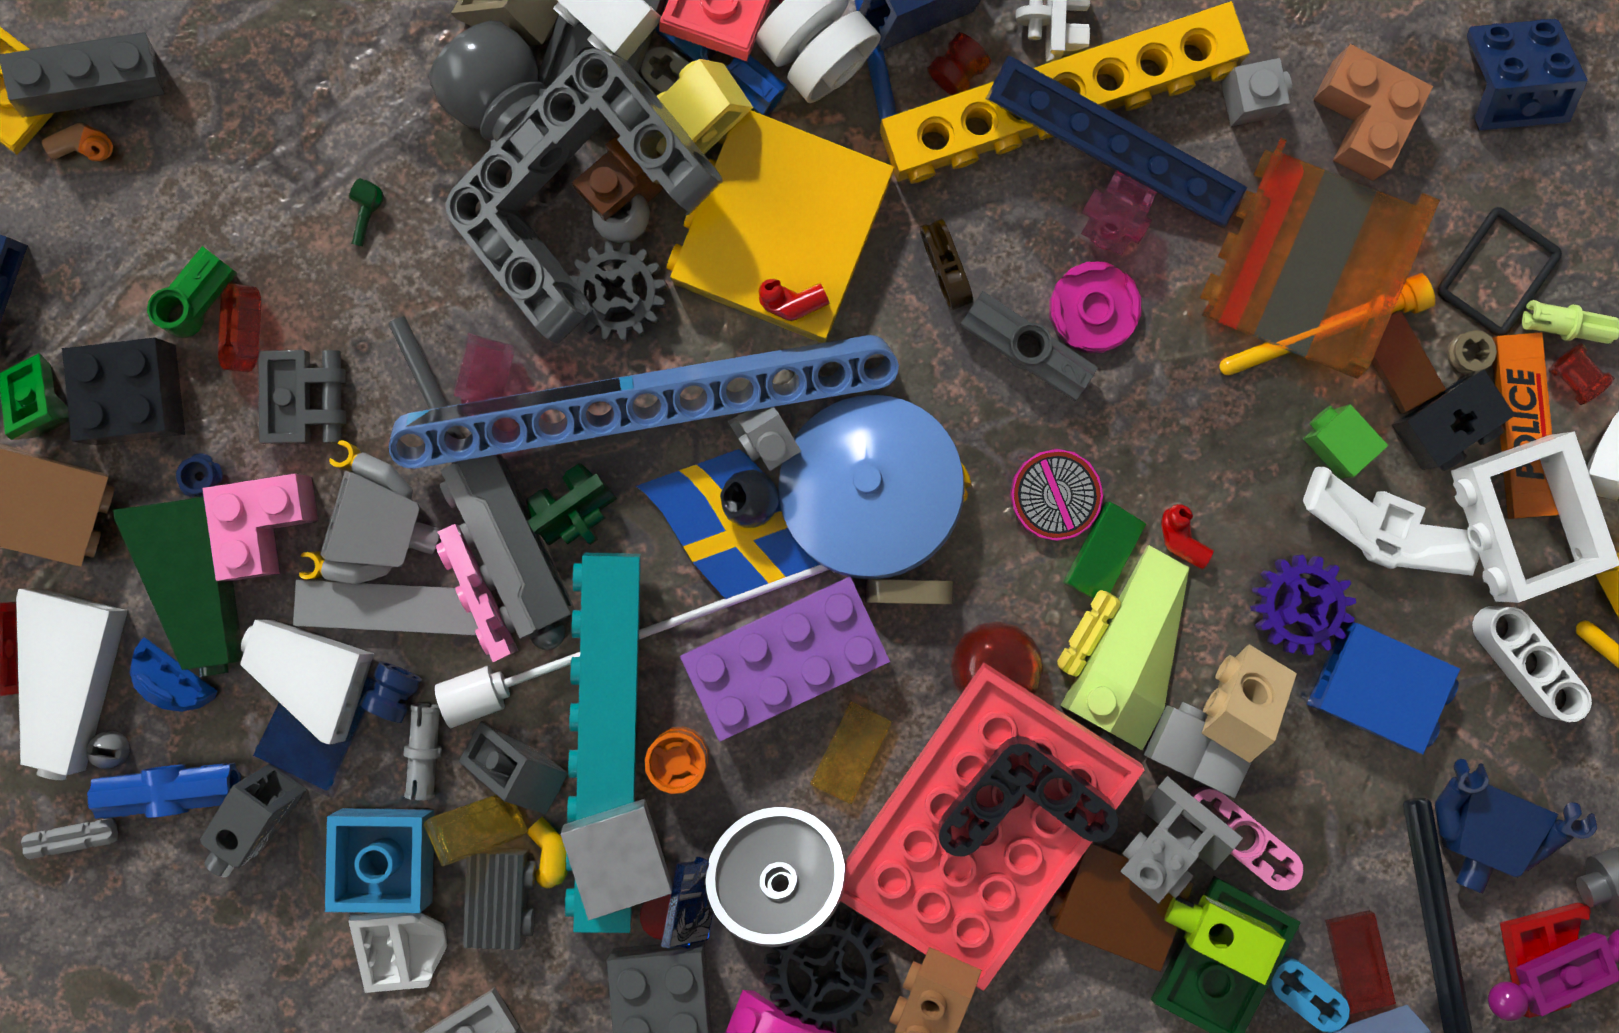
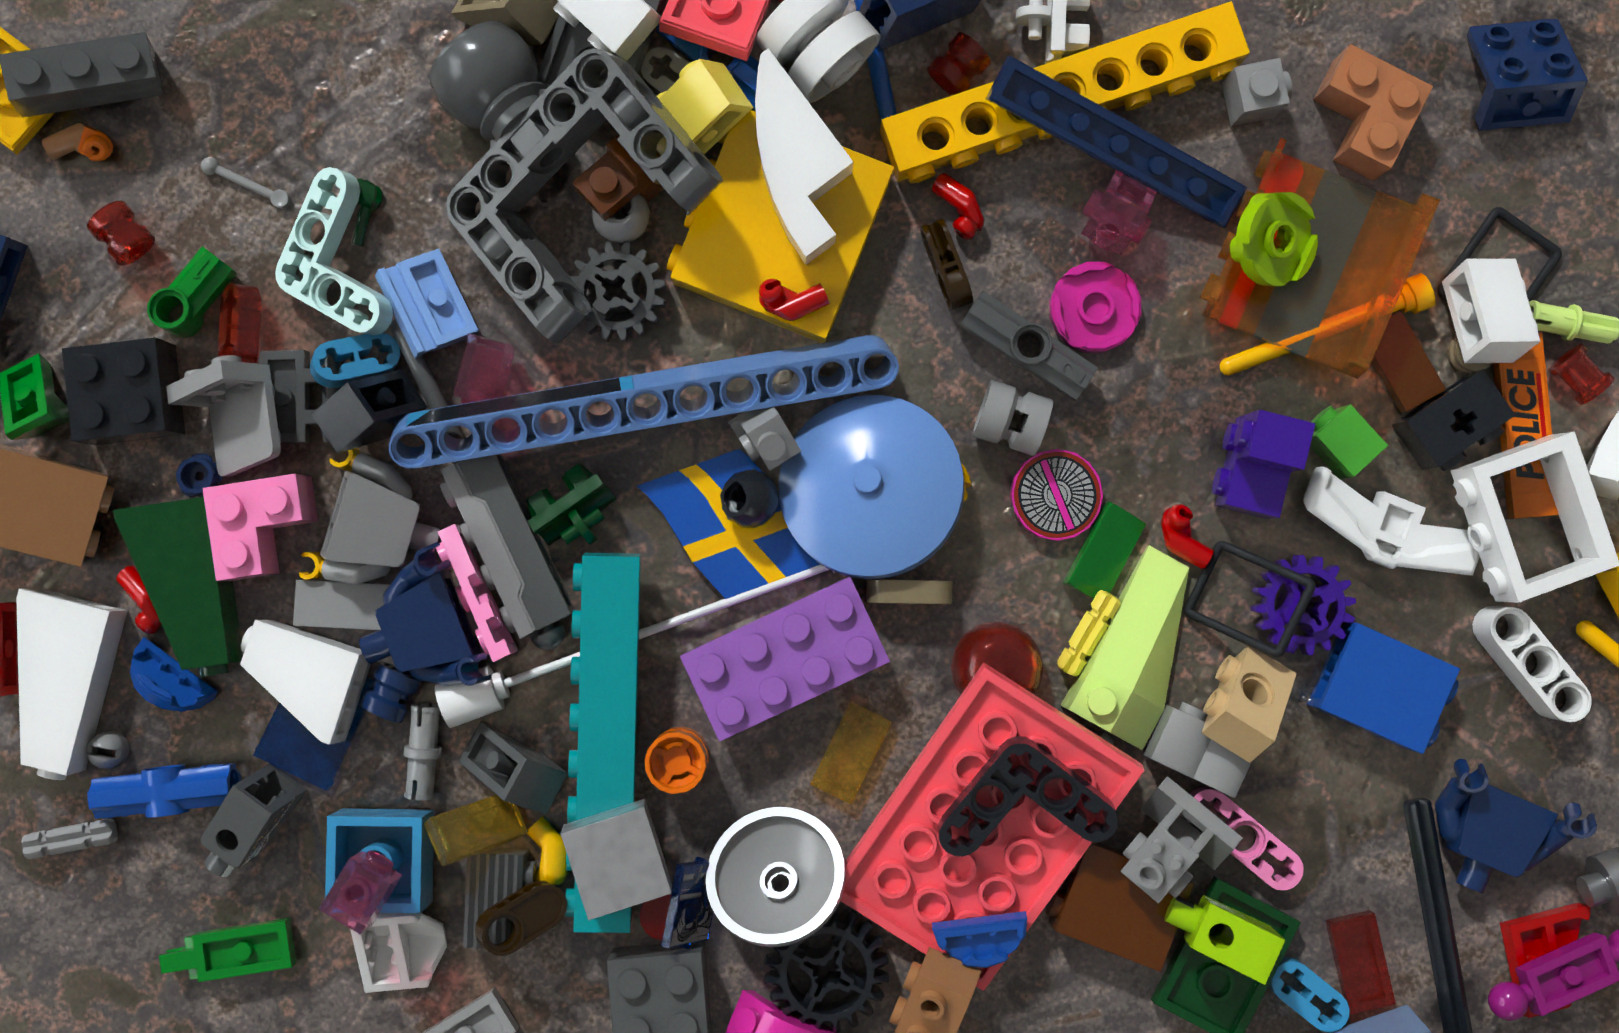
none -> clear red wheel [87,201,155,266]
none -> red arm [116,566,162,634]
none -> green hinge [159,918,297,982]
none -> light grey bracket [166,355,281,477]
none -> light grey hinge [201,157,291,209]
none -> light aqua beam [275,167,393,335]
none -> dark azure beam [310,333,401,388]
none -> black brick [311,369,428,453]
none -> clear pink brick [319,851,402,935]
none -> dark blue torso [359,542,492,686]
none -> light blue plate [375,249,479,358]
none -> dark brown piece [475,880,567,956]
none -> white slope [755,48,854,265]
none -> red arm [932,173,985,240]
none -> blue plate [932,911,1027,968]
none -> light grey wheel [972,380,1053,457]
none -> black piece [1184,541,1315,658]
none -> dark purple brick [1212,409,1316,519]
none -> lime plate [1230,192,1318,286]
none -> white brick [1442,259,1541,363]

